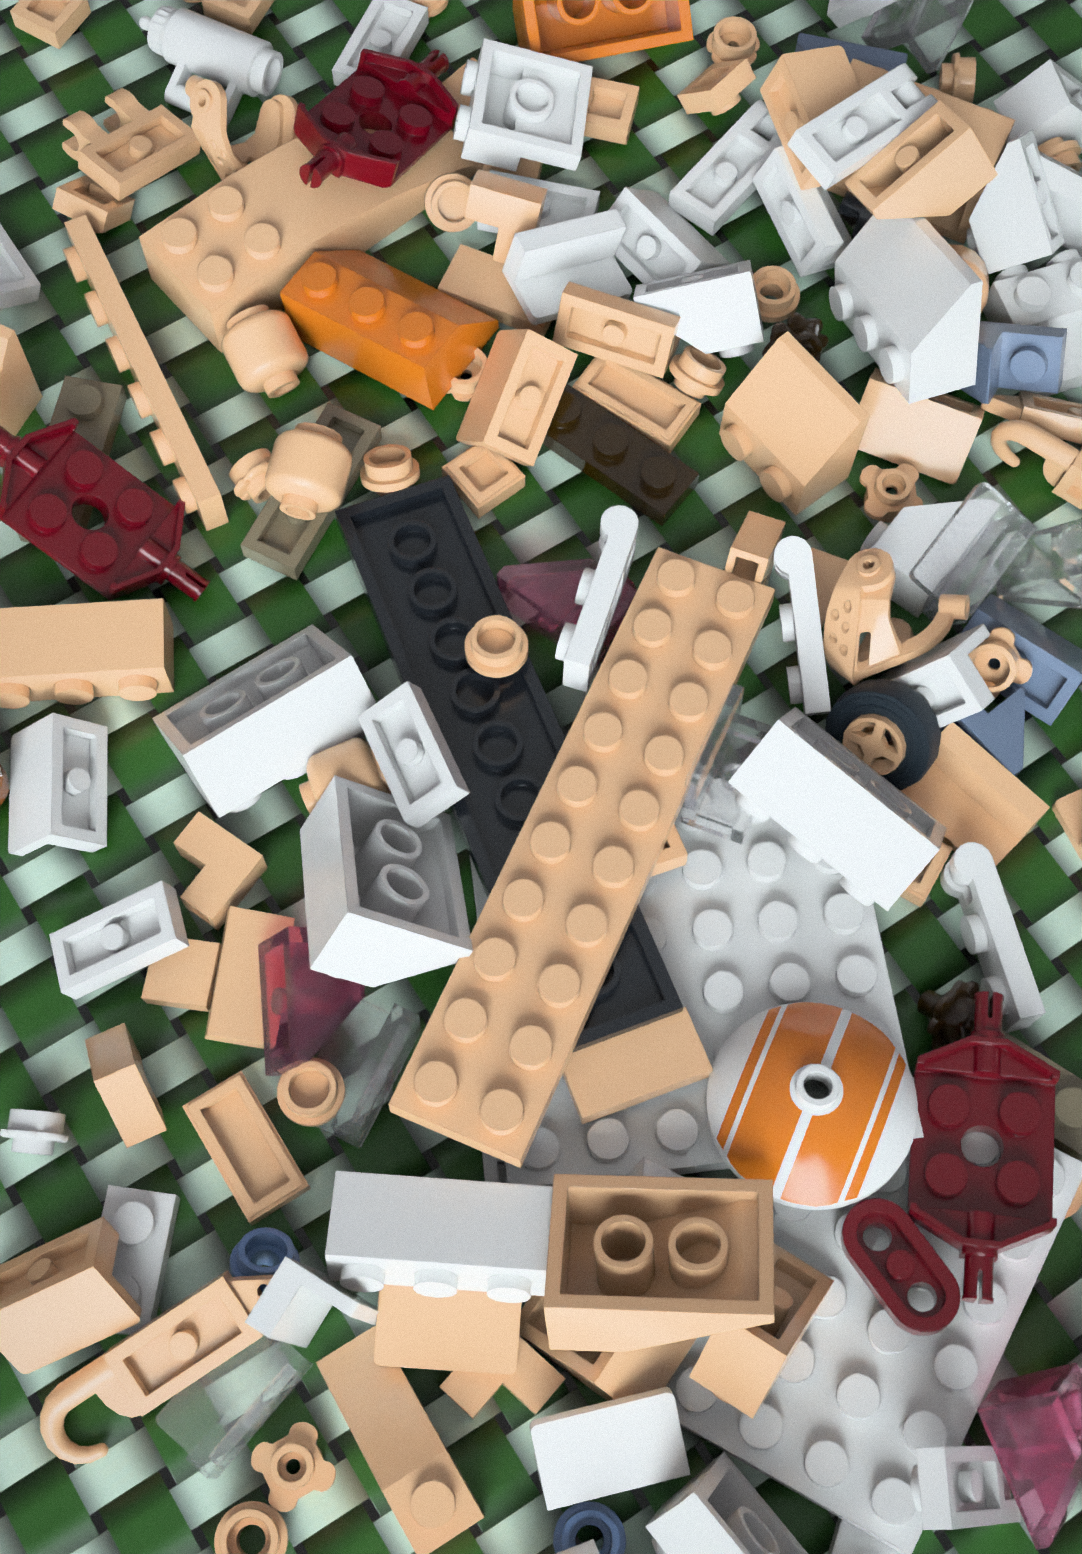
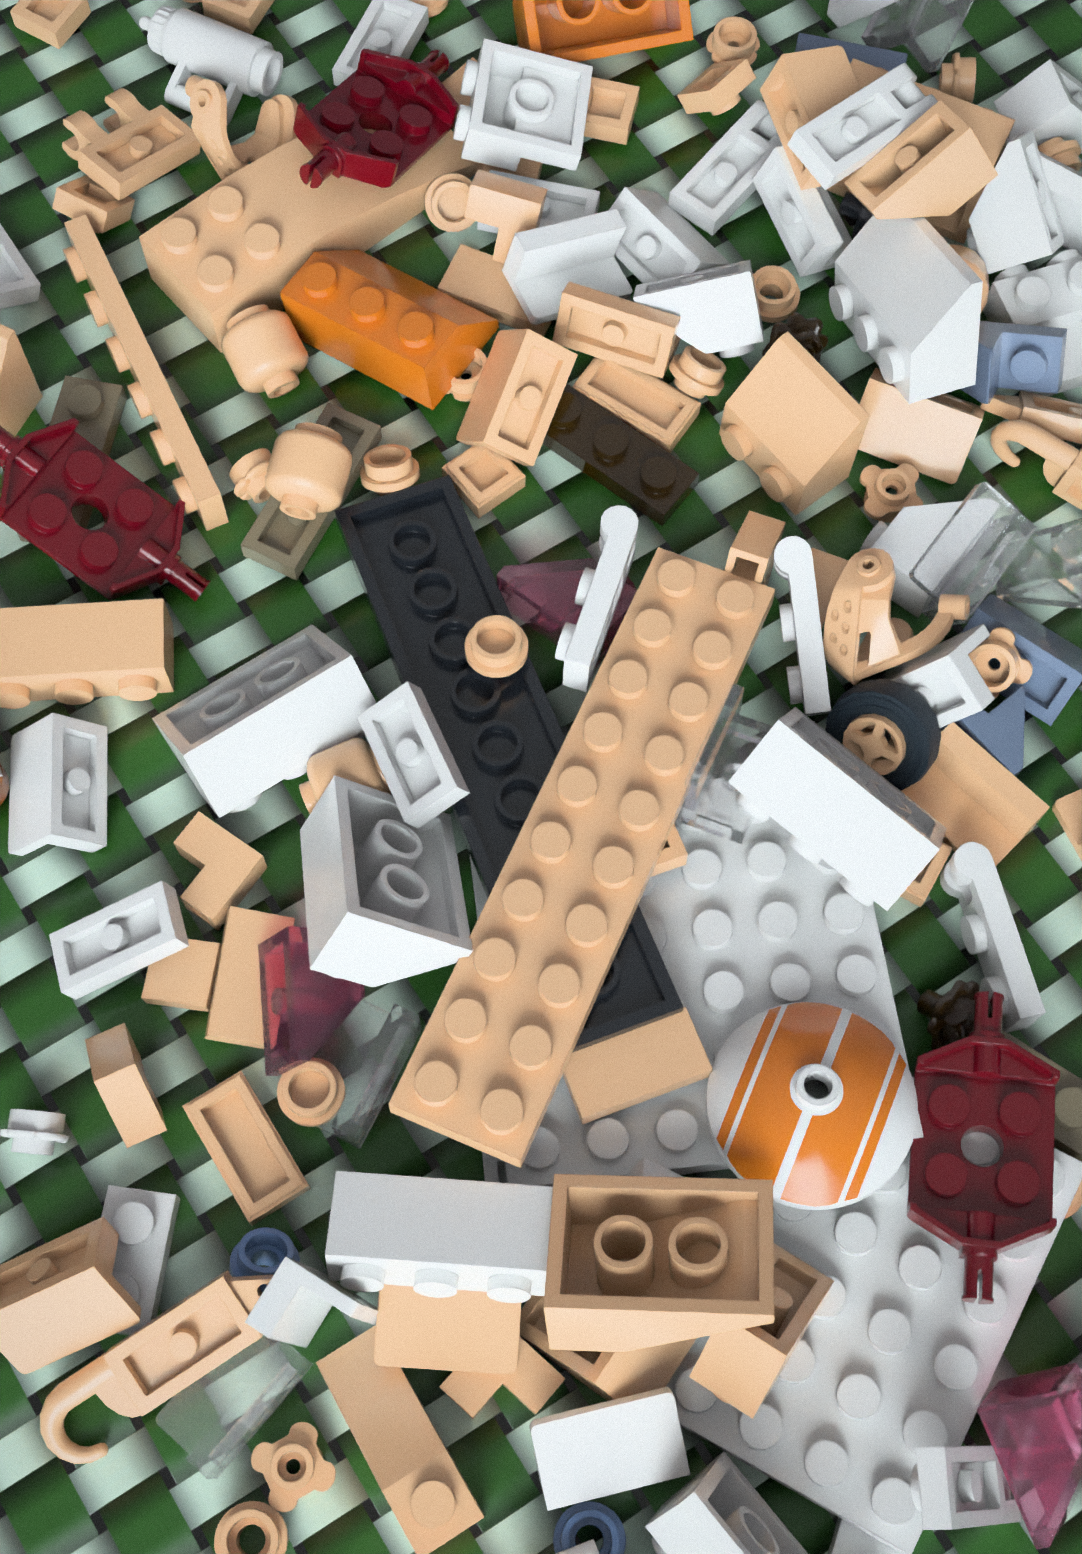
dark red plate [841,1198,961,1336] -> none

